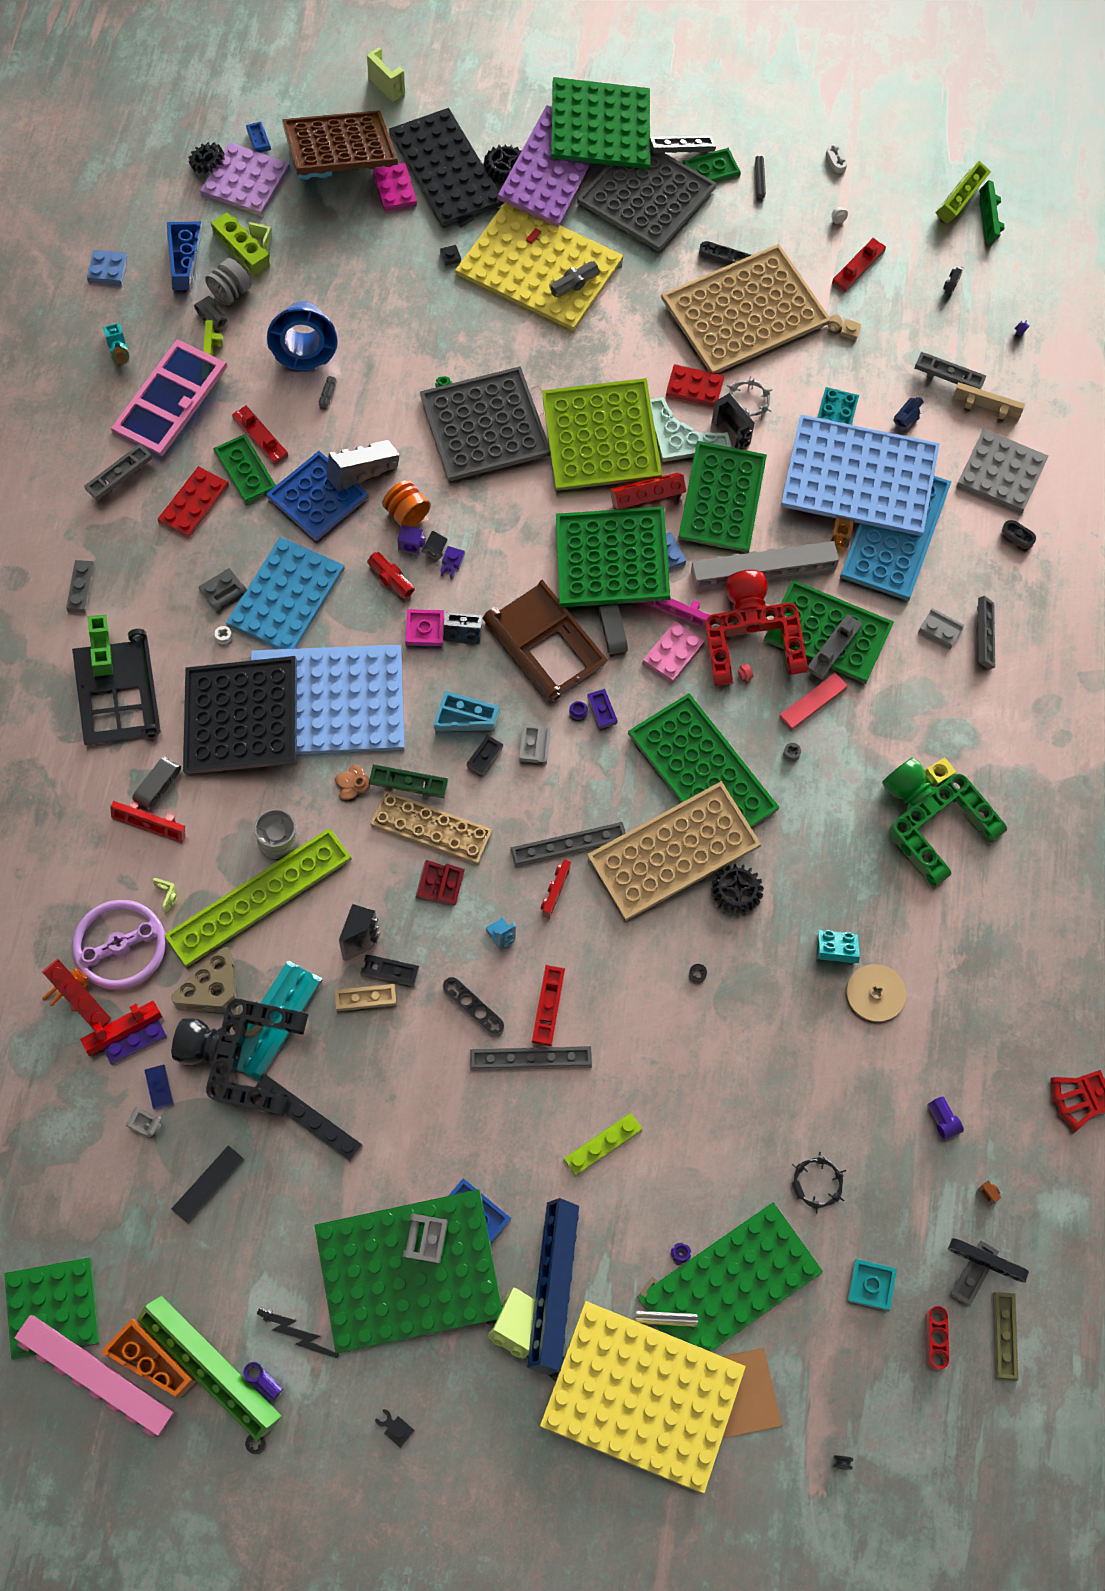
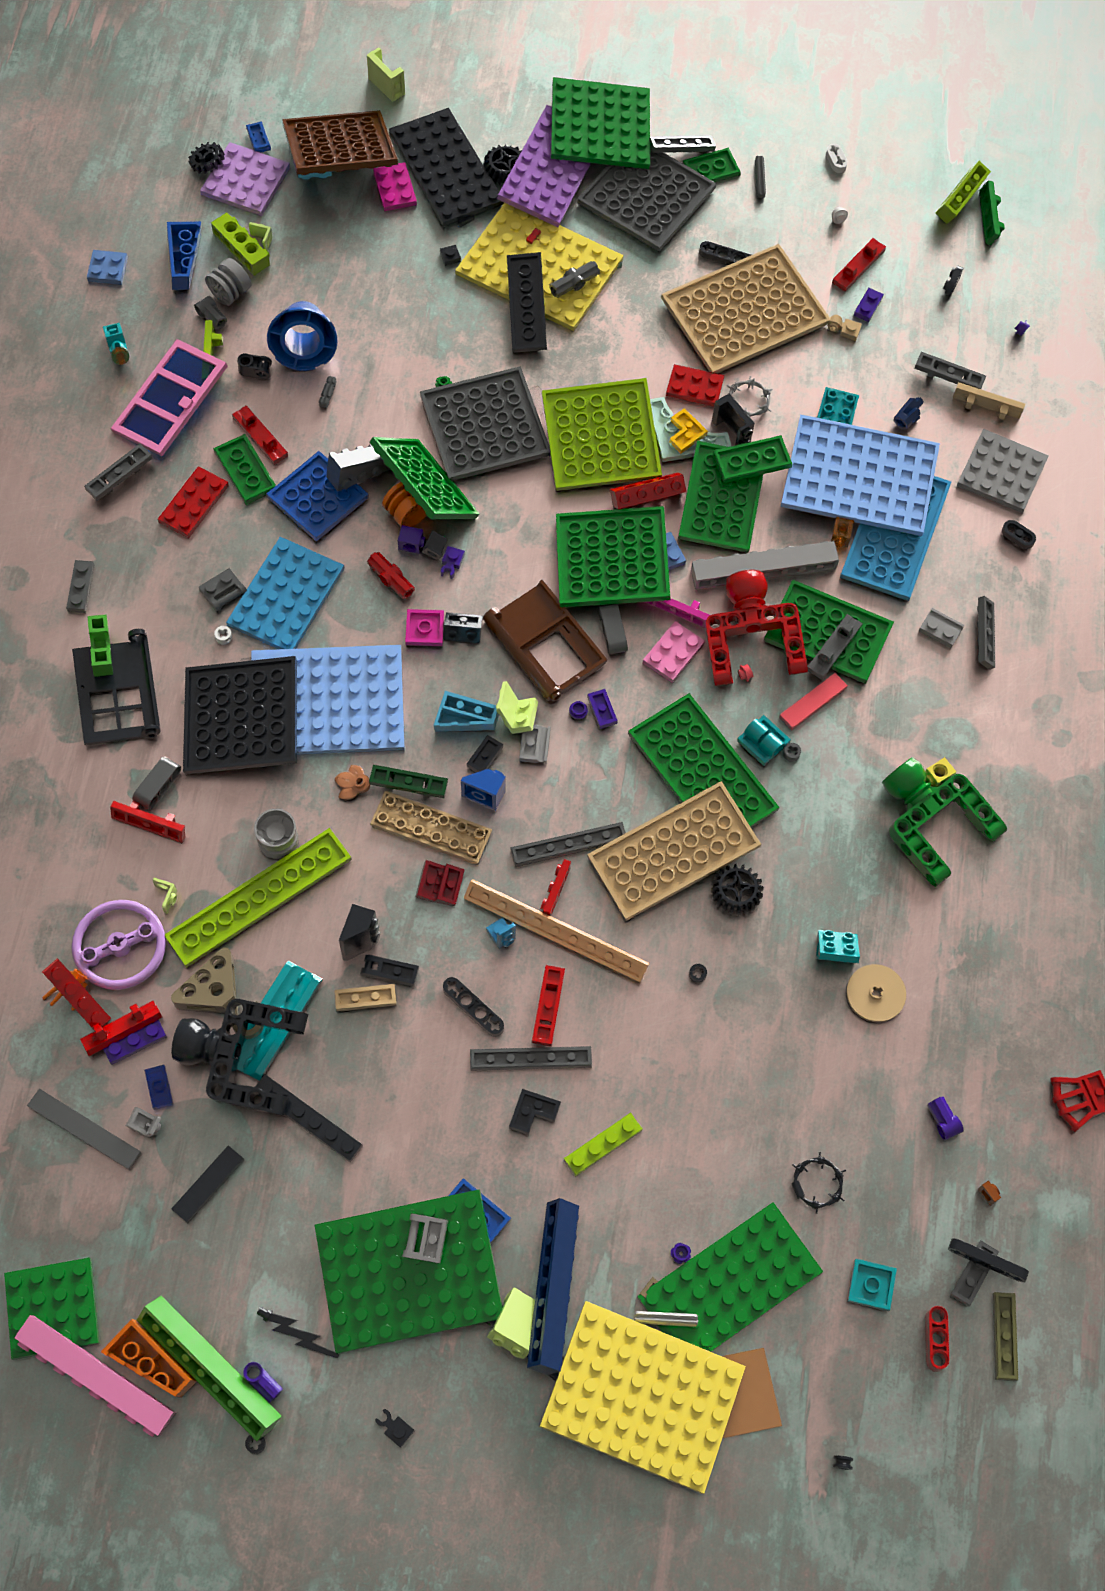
none -> dark grey tile [27,1088,141,1170]
none -> black piece [237,353,272,380]
none -> green plate [369,437,480,519]
none -> blue slope [461,769,506,811]
none -> light nougat plate [464,879,649,982]
none -> yellowish green bracket [496,681,538,734]
none -> black plate [507,252,547,353]
none -> black plate [509,1089,561,1135]
none -> yellow plate [669,408,708,454]
none -> green tile [713,435,793,483]
none -> teal plate [737,715,791,766]
none -> dark purple plate [853,287,884,322]

